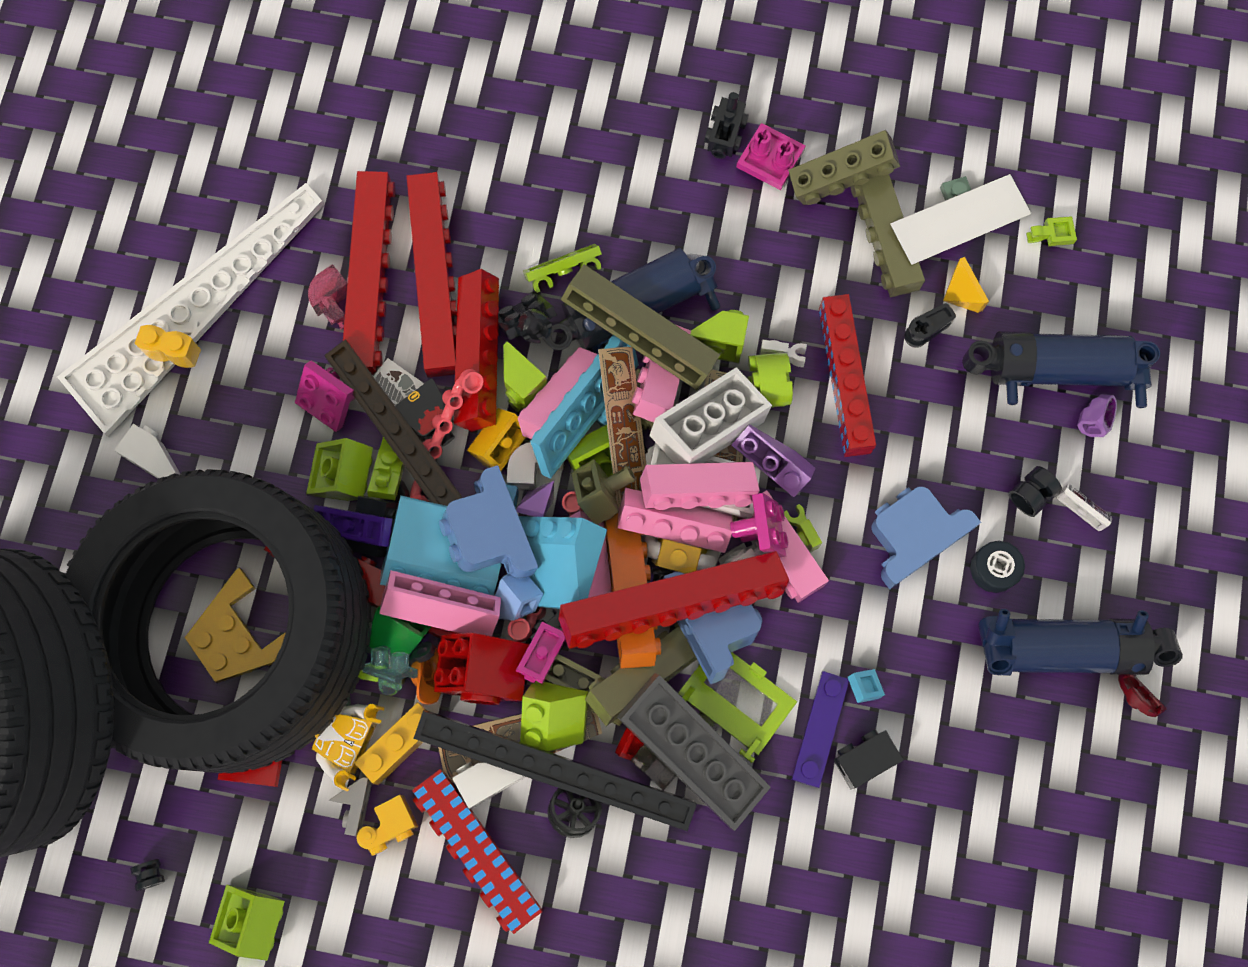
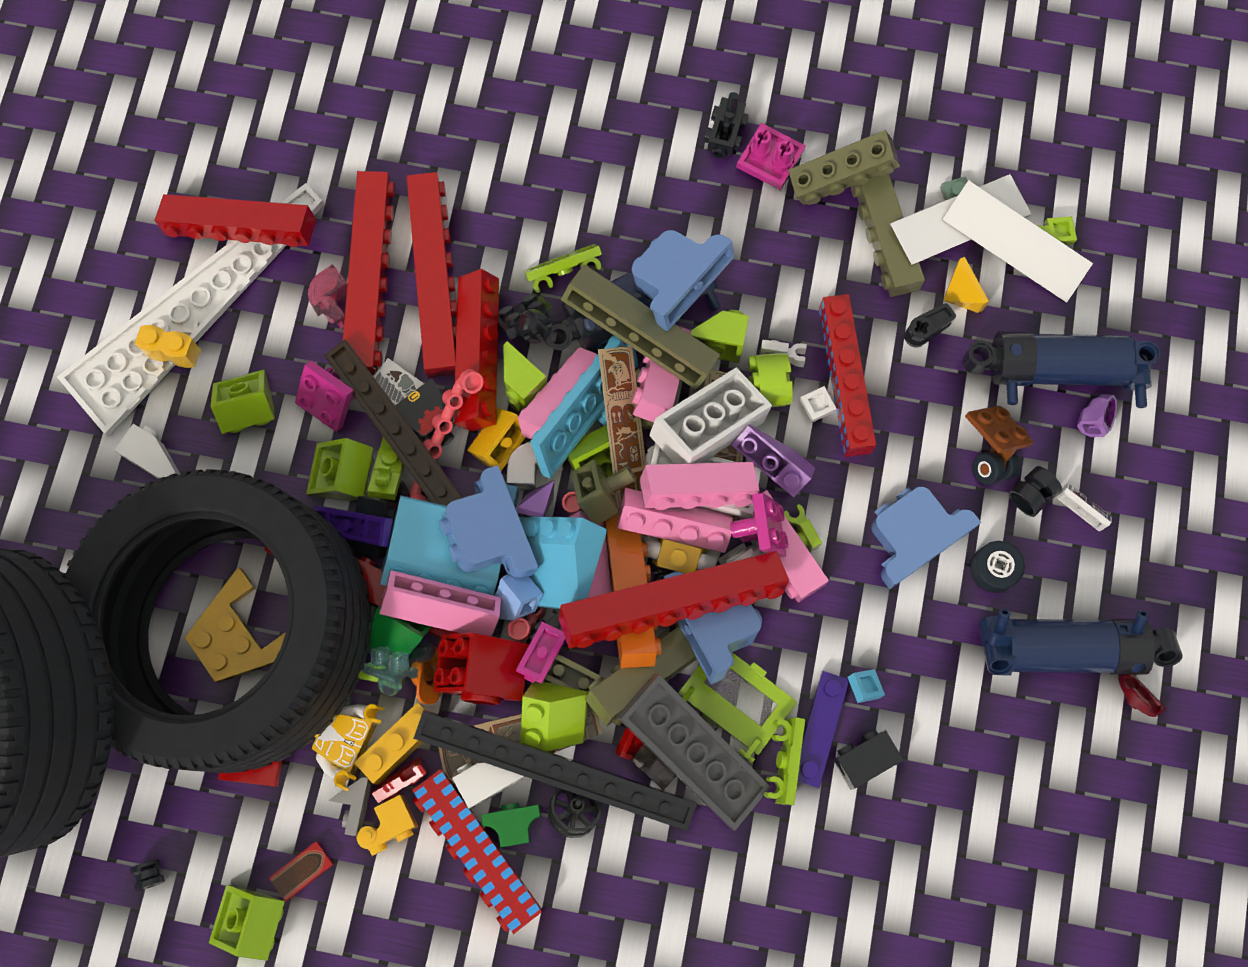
none -> red brick [154,194,316,247]
none -> lime slope [211,369,274,434]
none -> tile [269,841,335,902]
none -> red wing [372,756,427,803]
none -> green brick [481,803,542,847]
none -> medium blue brick [632,230,735,332]
none -> lime plate [764,717,805,805]
none -> white plate [800,386,836,423]
none -> white sticker [942,180,1093,302]
none -> dark orange plate [965,406,1034,485]

